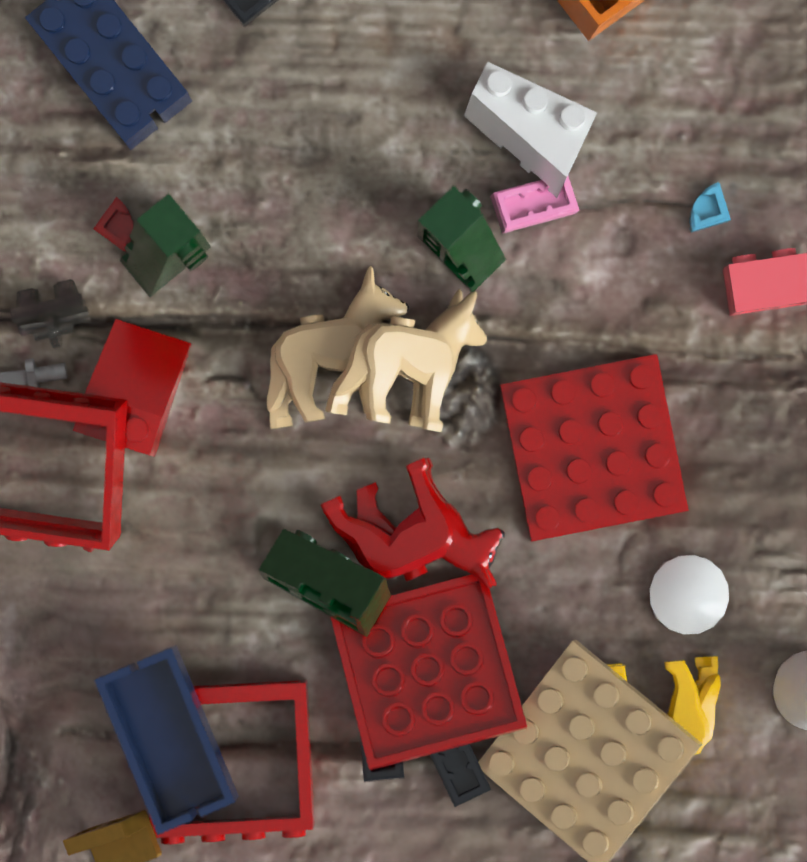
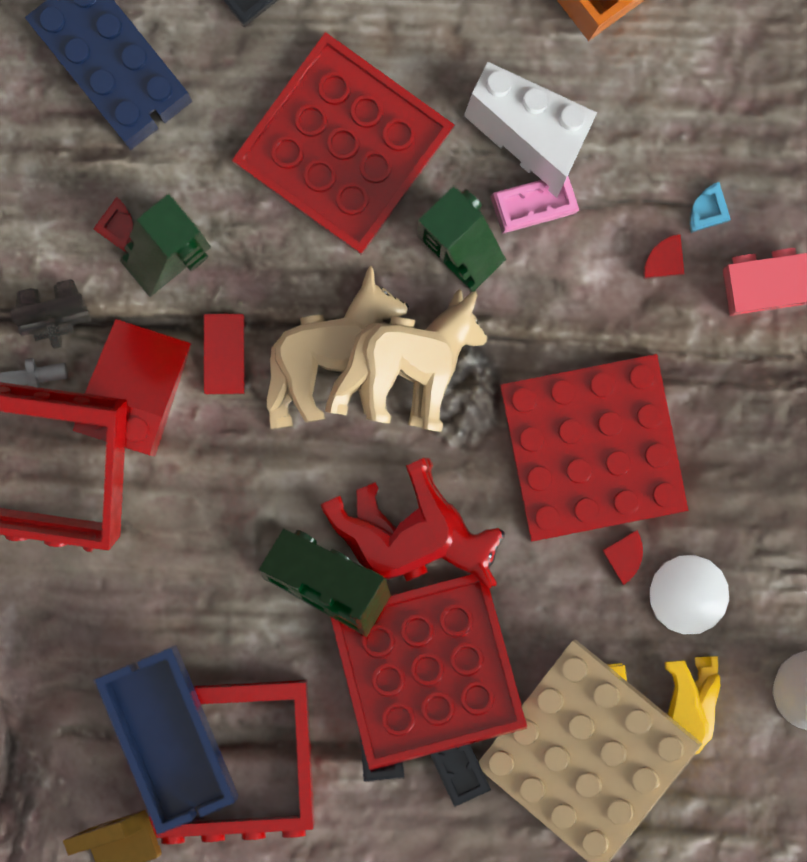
none -> red tile [204,314,245,395]
none -> red plate [232,32,455,255]
none -> red tile [602,530,643,585]
none -> red tile [643,234,685,279]

